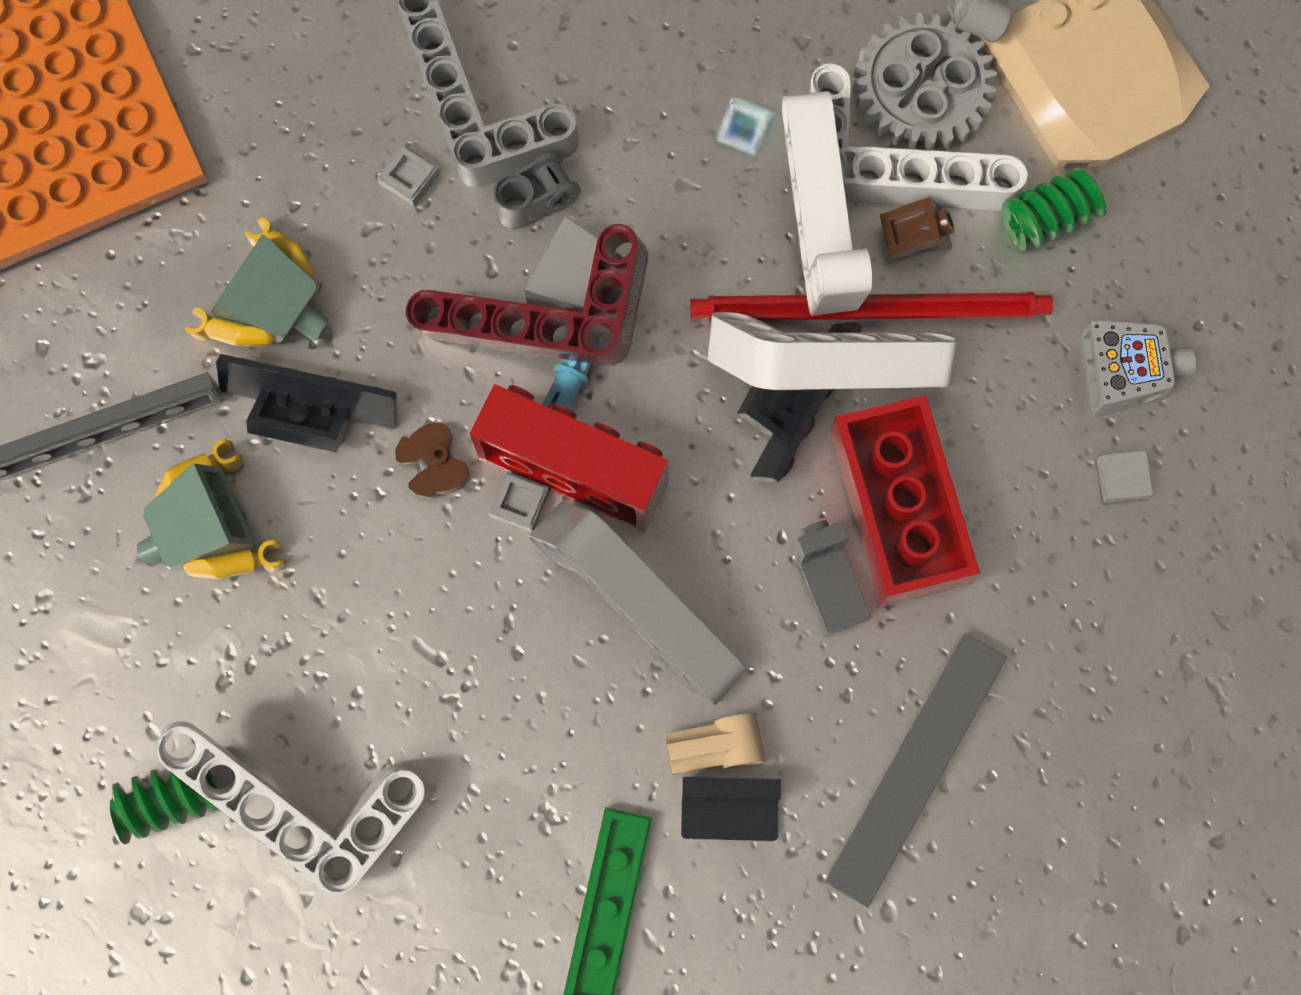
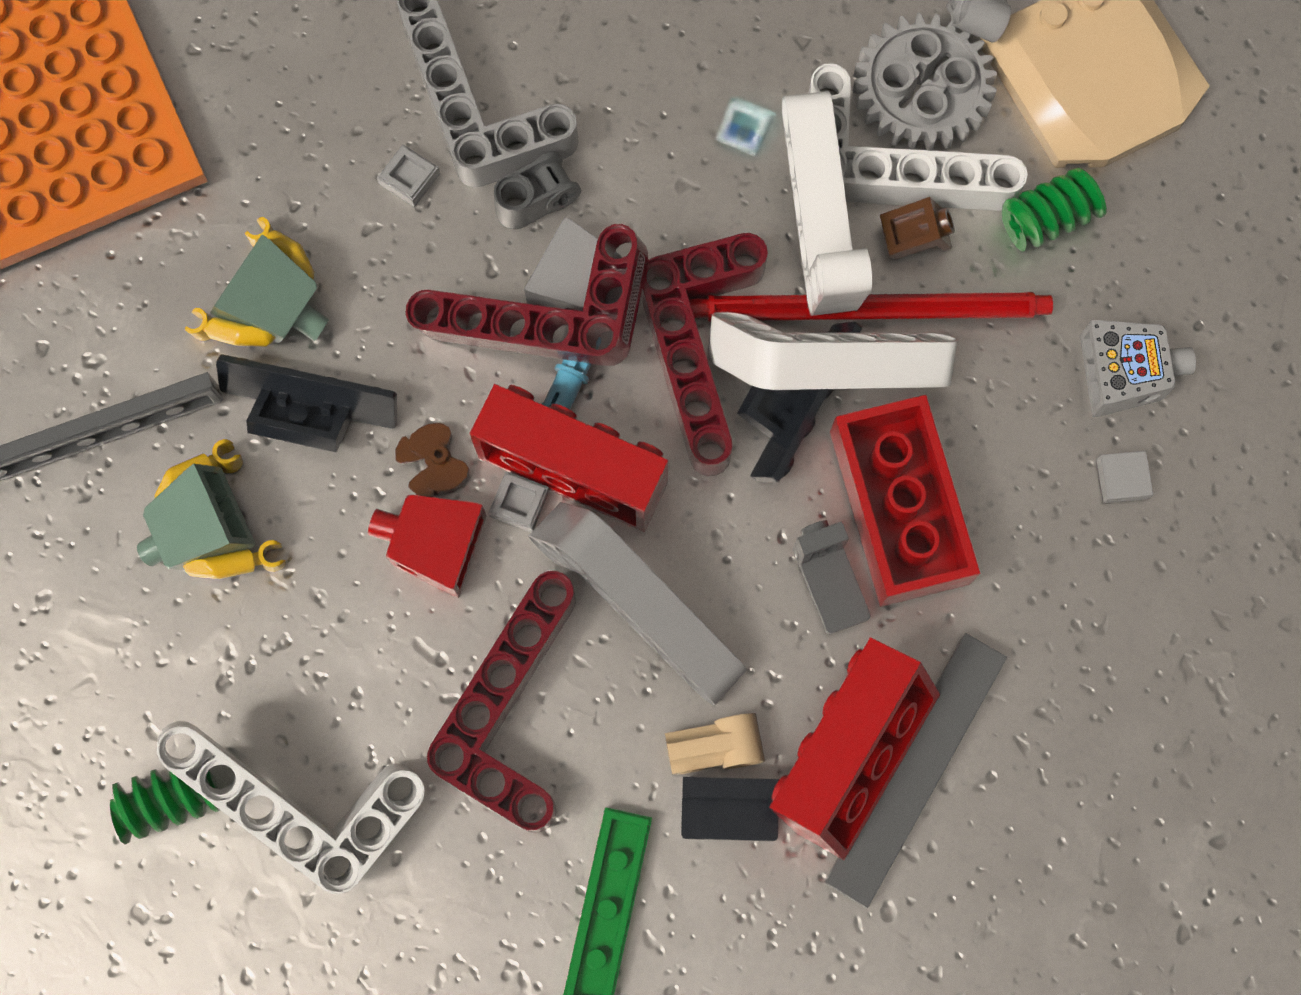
none -> red torso [368,495,487,598]
none -> dark red beam [427,571,576,833]
none -> dark red beam [641,233,768,477]
none -> red brick [769,637,940,860]

